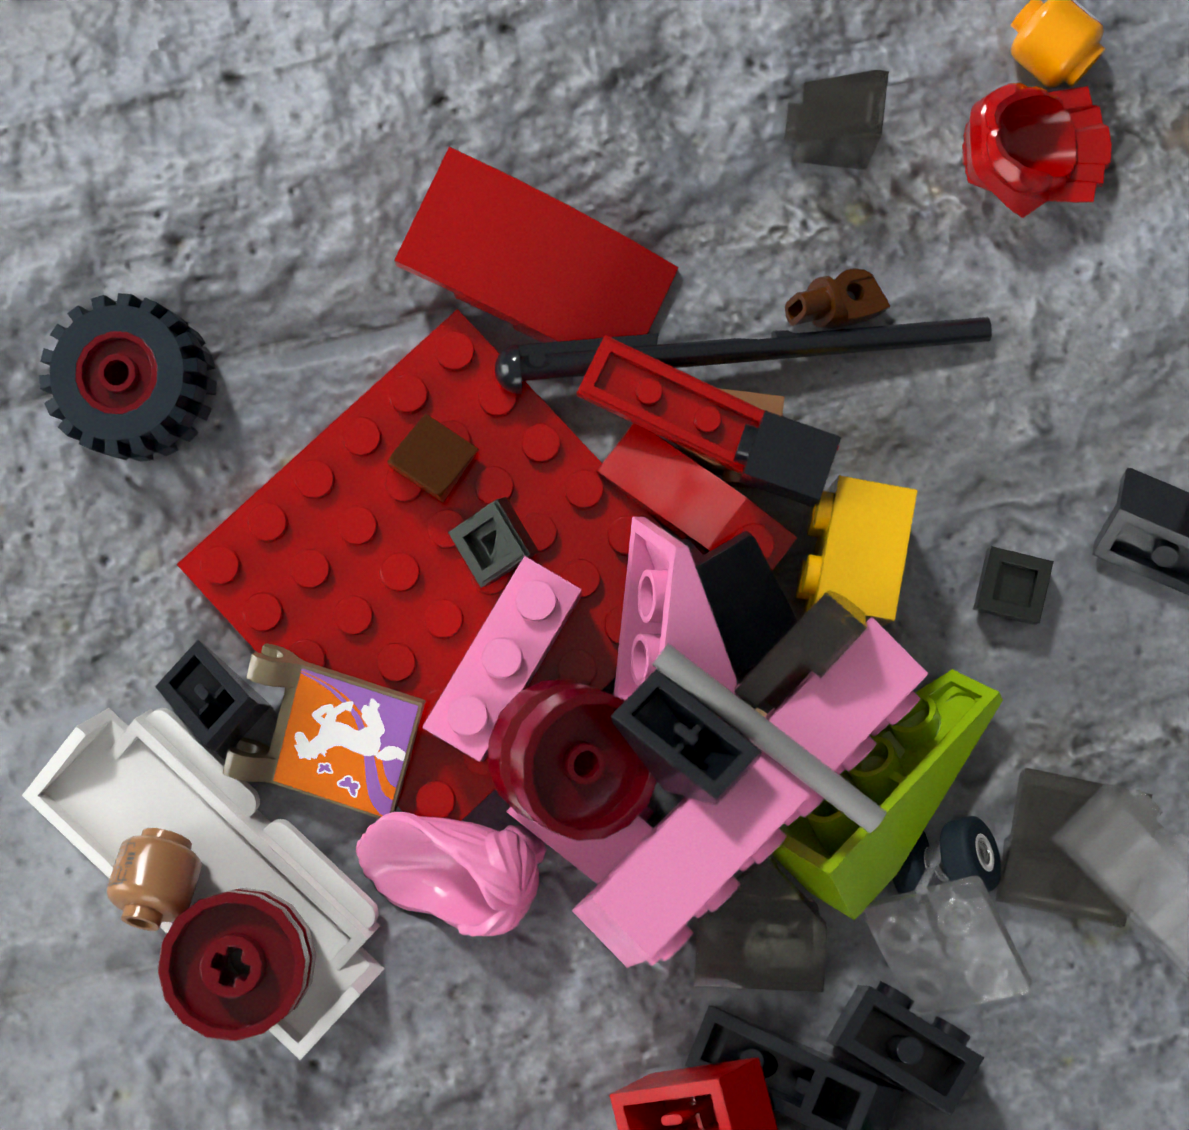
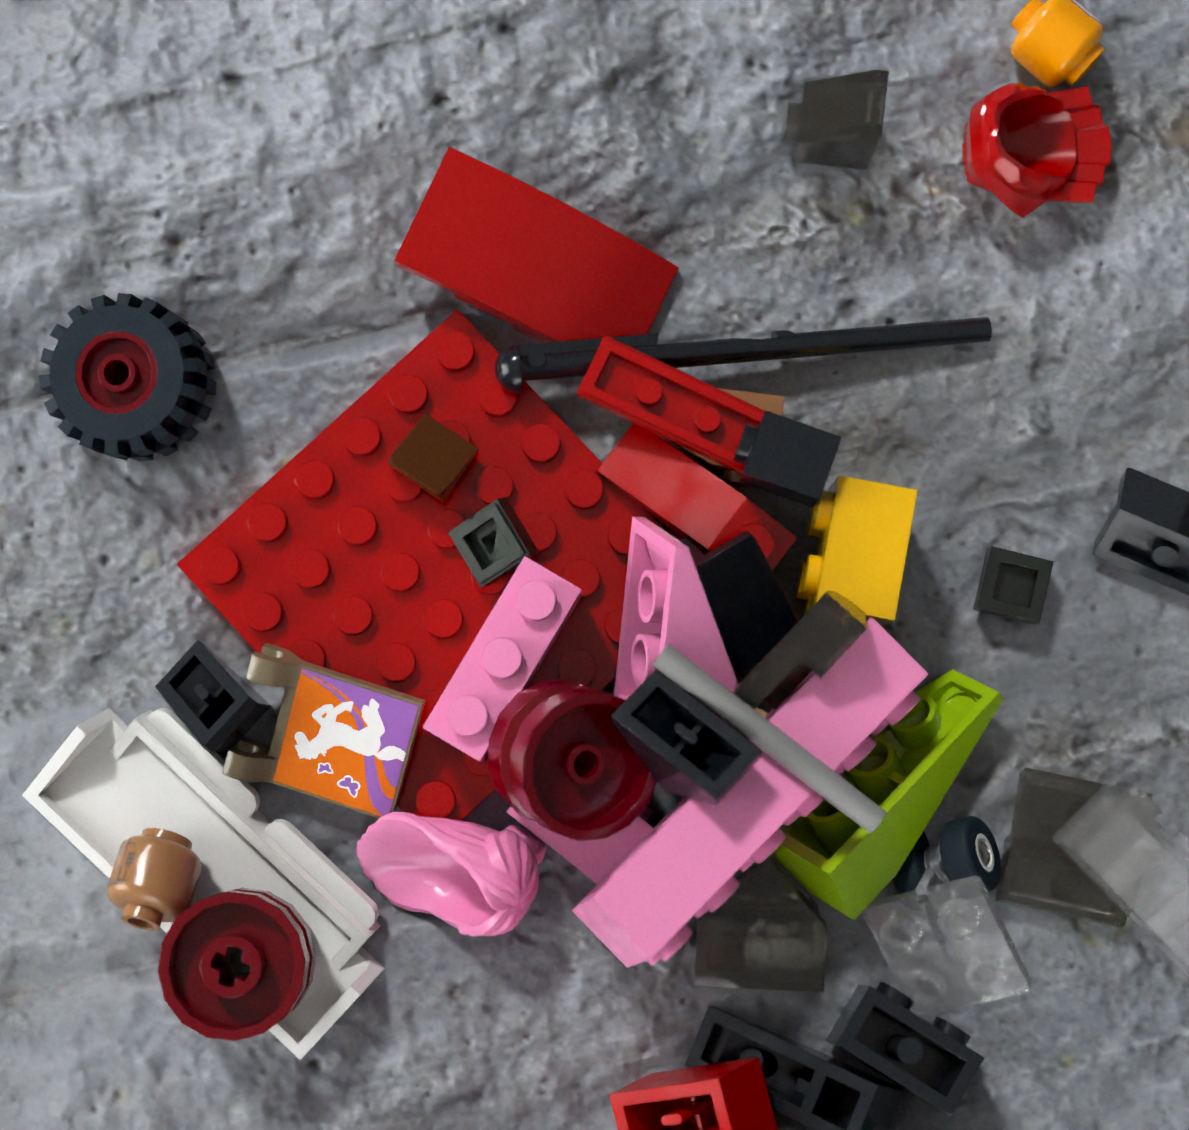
reddish brown piece [785,268,891,328] -> none

